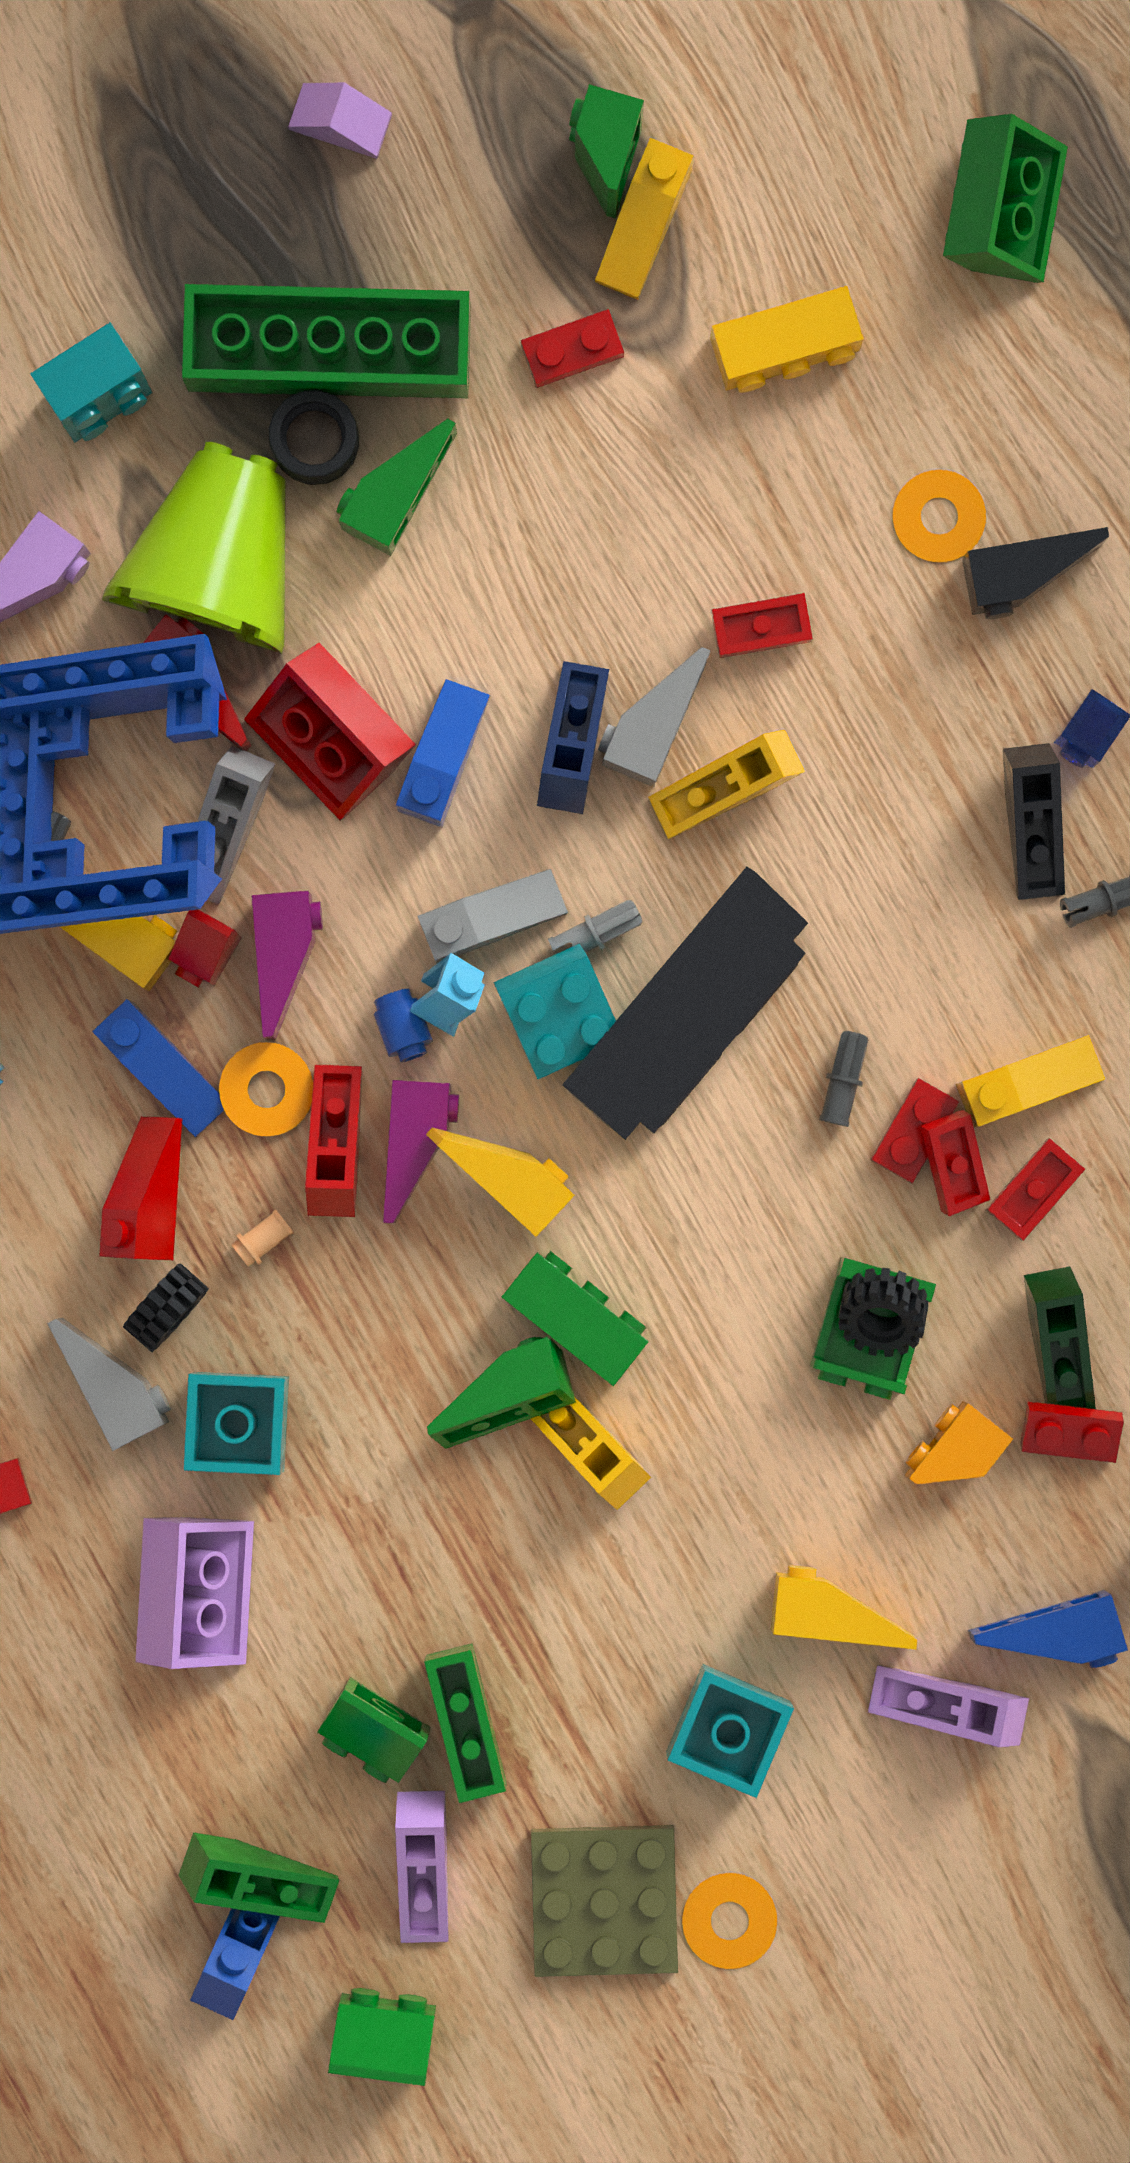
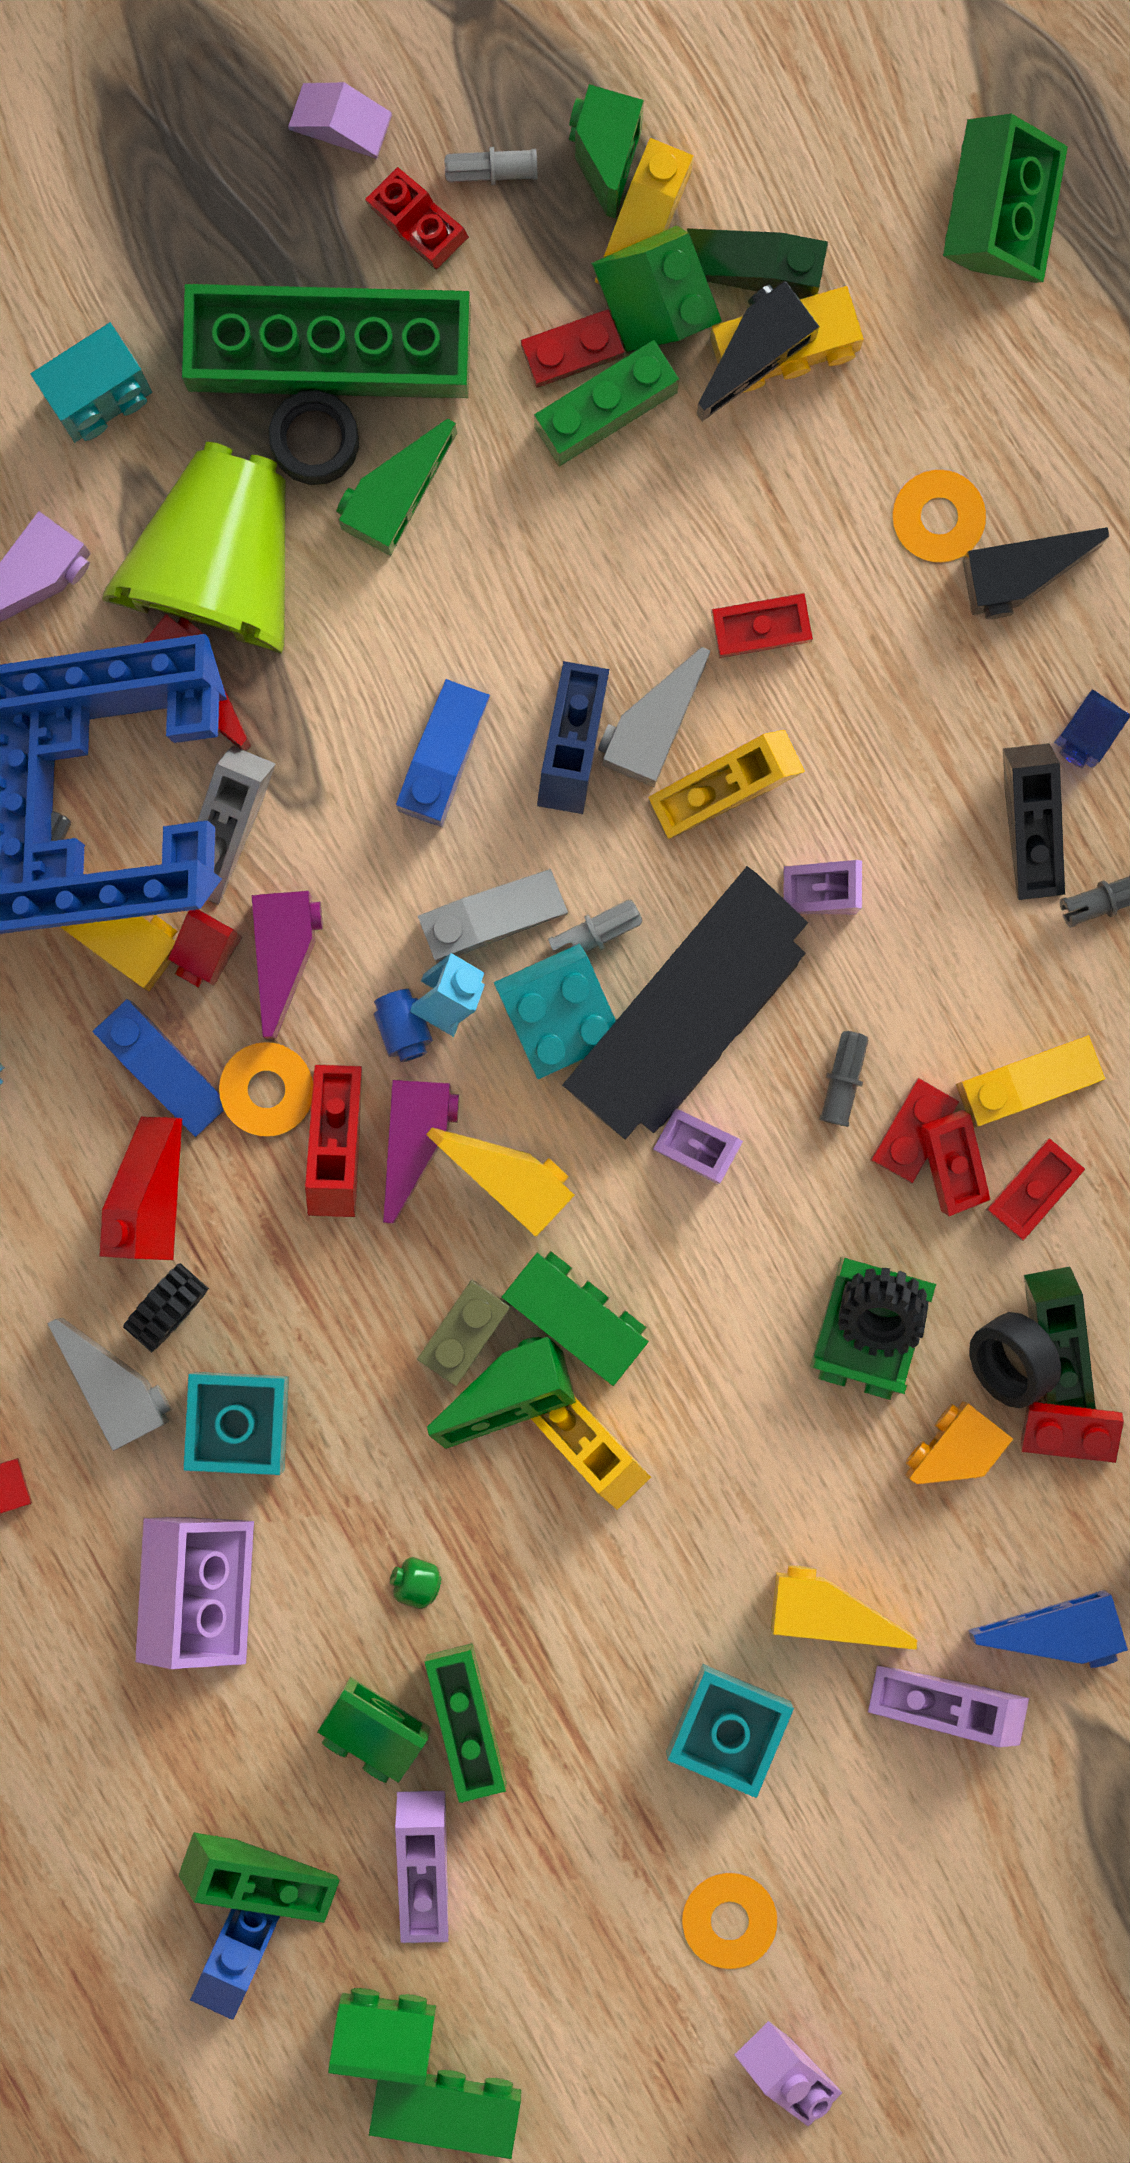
light nougat pin [231,1209,294,1267] -> none
red slope [244,643,416,821] -> none
olive plate [531,1825,678,1977] -> none
none -> red slope [365,167,469,270]
none -> green brick [369,2070,521,2159]
none -> green piece [390,1557,441,1609]
none -> olive brick [417,1279,511,1386]
none -> light grey axle [444,147,538,185]
none -> green brick [534,340,679,467]
none -> green slope [591,225,722,352]
none -> lavender slope [653,1108,743,1184]
none -> dark green slope [687,228,828,300]
none -> black slope [697,281,820,422]
none -> lavender slope [734,2021,842,2127]
none -> lavender slope [784,860,862,915]
none -> black tyre [969,1312,1061,1409]

